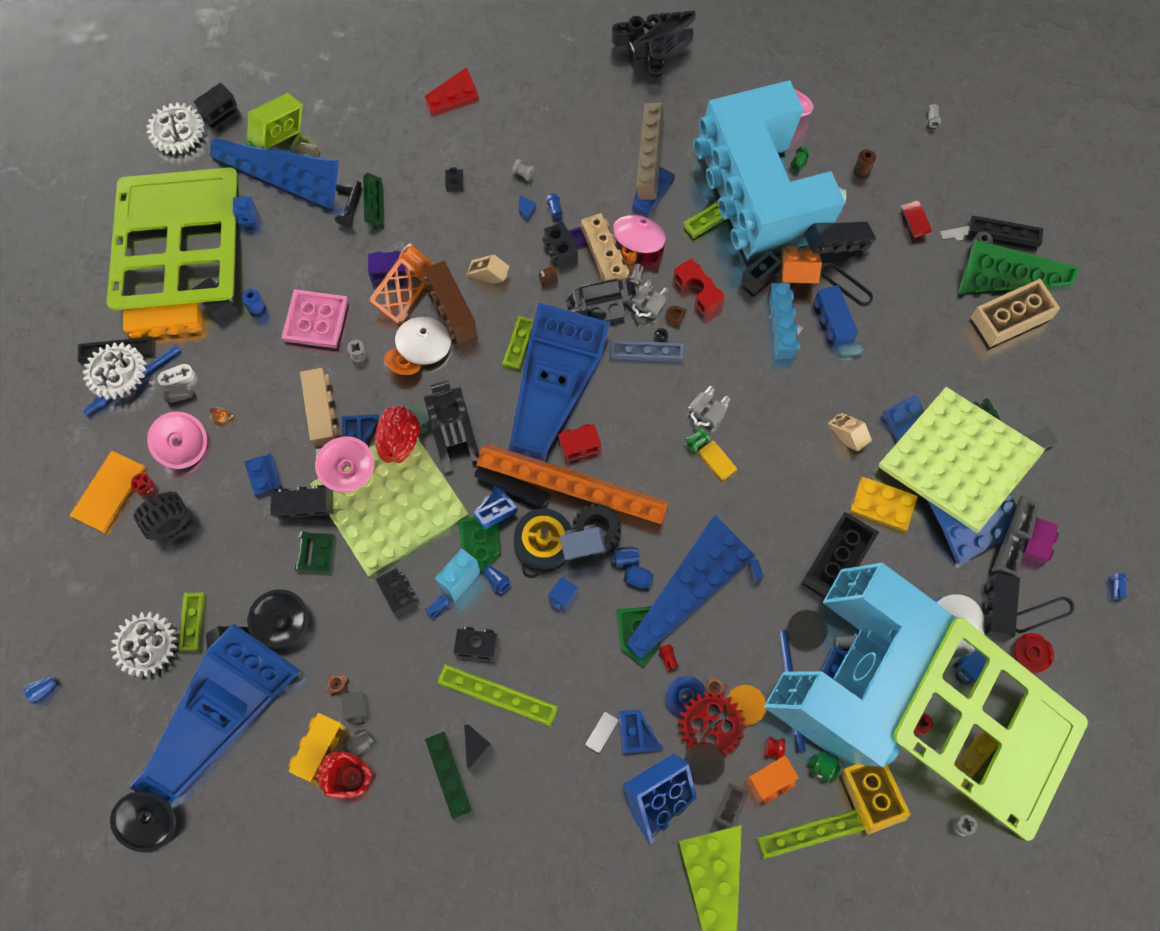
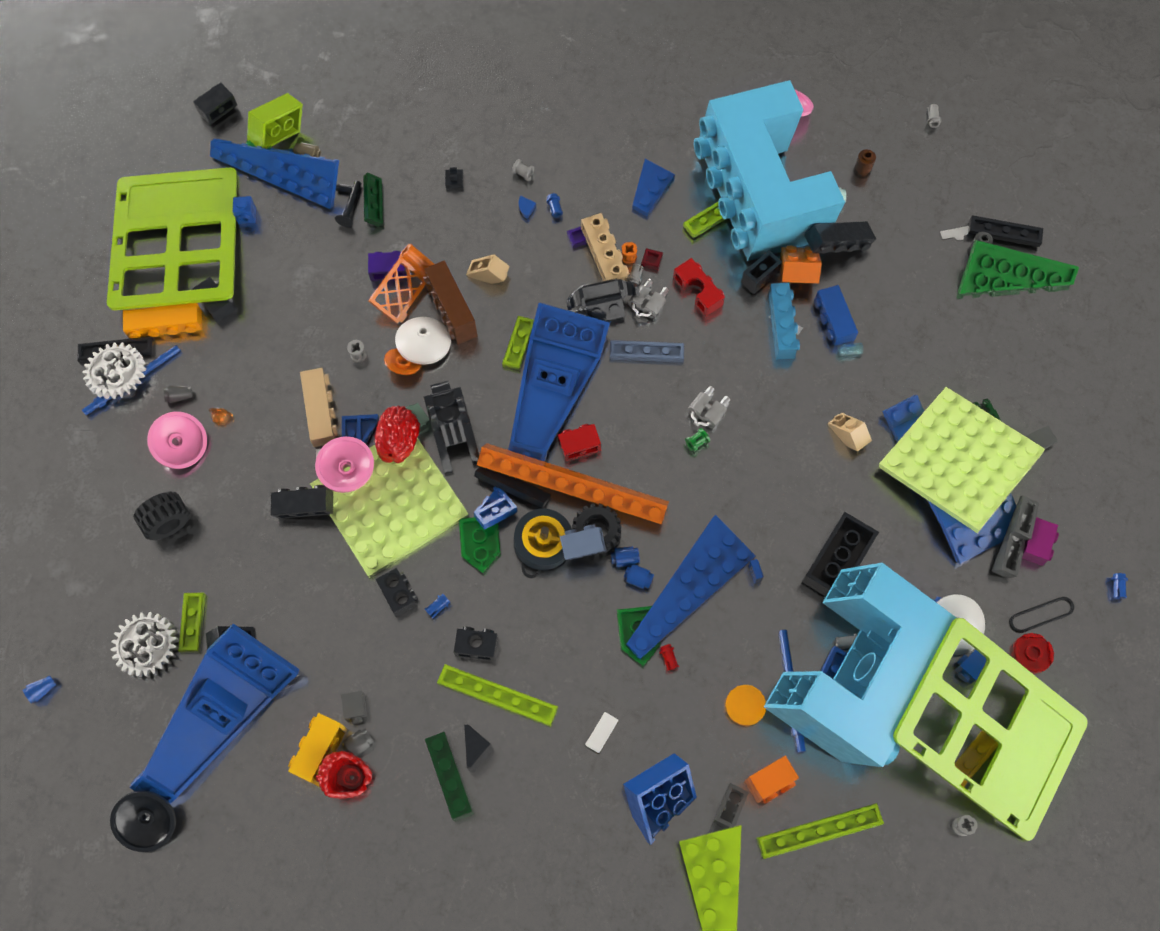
light orange tile [70,451,146,534] -> none
red wheel [131,473,155,496] -> none
white gear [146,102,205,155] -> none
white beam [157,364,195,388] -> none
blue brick [242,289,264,313] -> none
blue plate [244,452,283,498] -> none
black dish [247,589,308,649] -> none
bright pink plate [281,289,348,349] -> none
dark green plate [294,531,335,574] -> none
nougat plate [326,675,348,695] -> none
red wing [424,67,479,113] -> none
medium azure brick [435,548,481,603] -> none
blue cone [483,565,511,594] -> none
reddish brown tile [538,266,558,283] -> none
black brick [542,222,578,267] -> none
blue brick [548,576,578,611] -> none
black piece [612,10,696,75] -> none
bright pink dish [613,215,666,253] -> none
blue wing [618,710,663,754] -> none
dark tan brick [636,102,664,200] -> none
black hinge [654,328,669,342] -> none
reddish brown tile [665,306,687,327] -> none
blue dish [666,676,706,717] -> none
red gear [678,691,746,759] -> none
clear smoke tile [684,742,725,784] -> none
yellow tile [698,440,737,481] -> none
nougat plate [705,677,727,697] -> none
red wheel [766,736,786,759] -> none
clear smoke tile [787,610,828,651] -> none
green pin [790,146,809,170] -> none
green head [808,751,841,783] -> none
black piece [821,262,873,305] -> none
yellow brick [840,764,911,835] -> none
yellow plate [850,476,918,533] -> none
red slope [901,200,932,238] -> none
red wheel [913,713,933,736] -> none
tan brick [971,279,1060,347] -> none
black brick [984,573,1020,640] -> none

